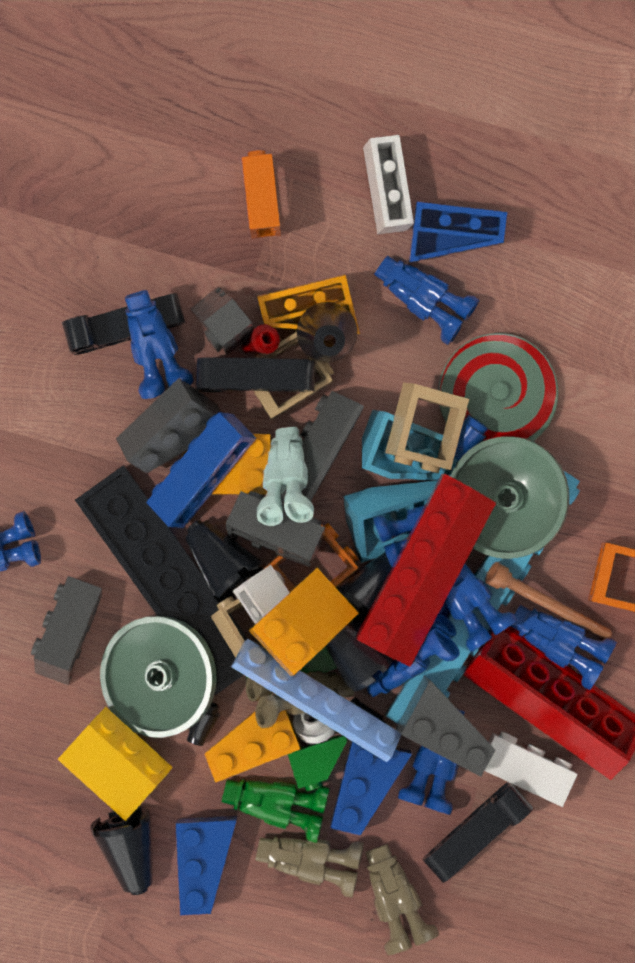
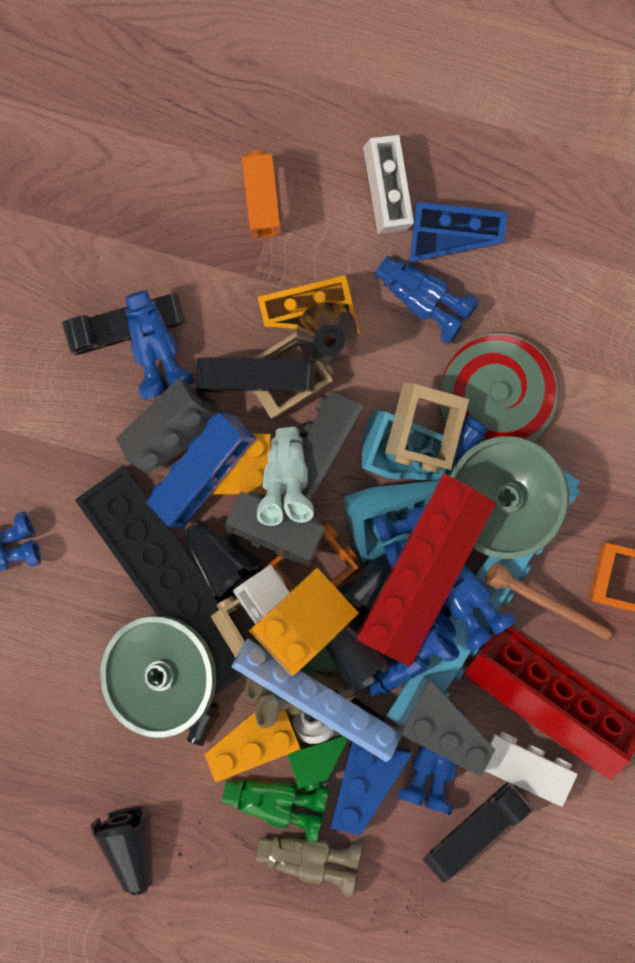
dark grey wedge [31,576,102,685] -> none
yellow slope [57,707,173,821] -> none
blue wedge [176,816,238,915] -> none
dark grey wedge [190,287,254,355] -> none
red cone [242,324,280,354] -> none
dark tan piece [365,844,439,955] -> none
blue piece [511,604,617,690] -> none

